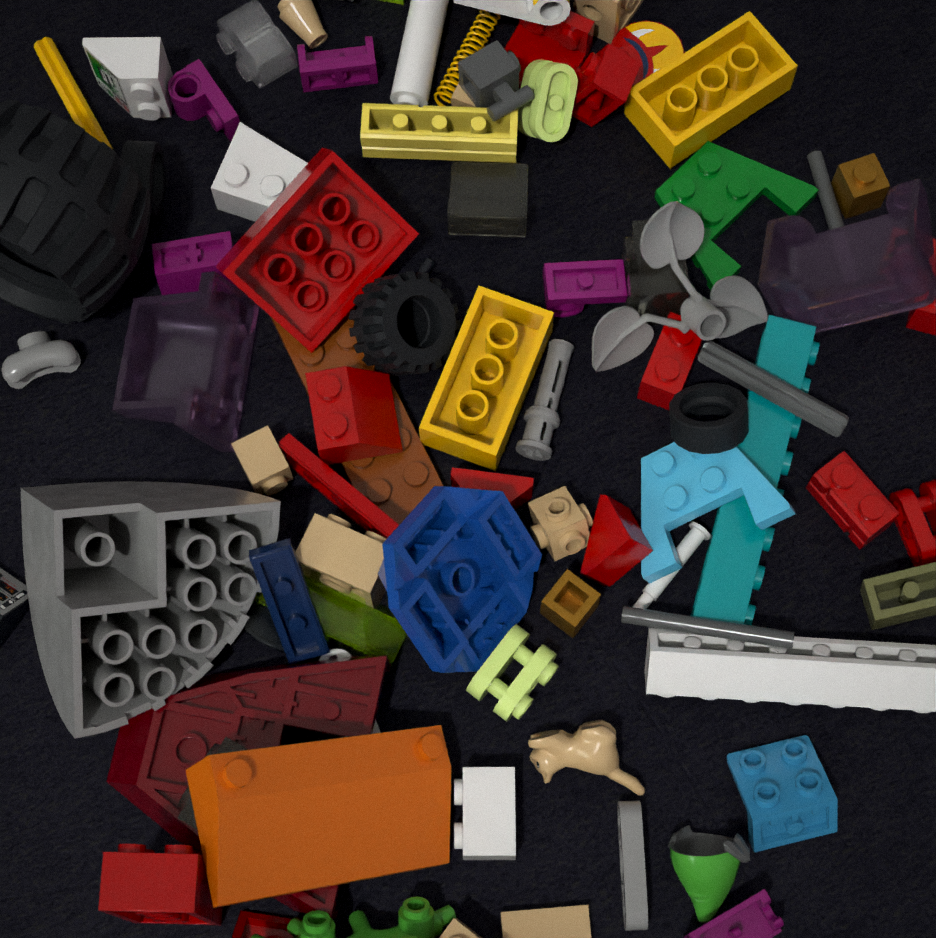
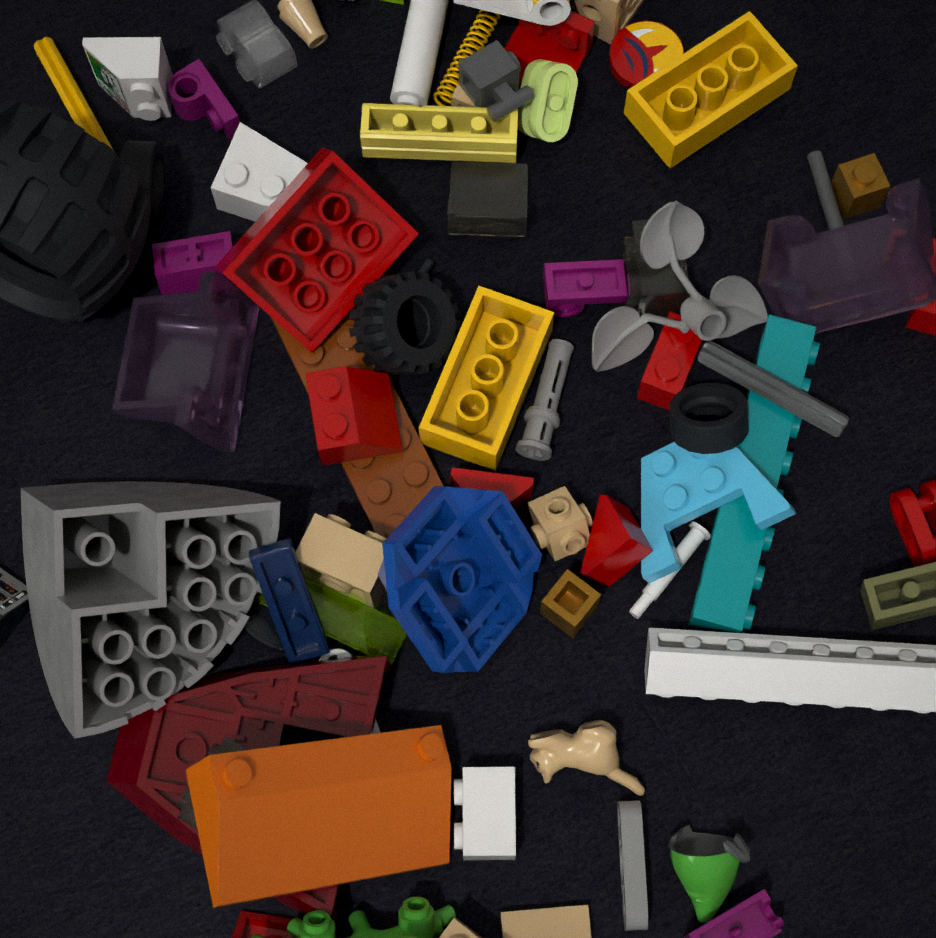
light grey piece [2,331,81,389] -> none
red brick [98,844,223,925] -> none
tan brick [231,425,293,495] -> none
red tile [279,433,399,539] -> none
magenta hinge [297,36,378,92] -> none
yellowish green brick [466,624,559,722] -> none
red brick [572,44,641,127] -> none
dark grey piece [621,606,795,649] -> none
green wing [654,141,819,291] -> none
dark azure bracket [727,735,838,853] -> none
red brick [806,451,900,550] -> none

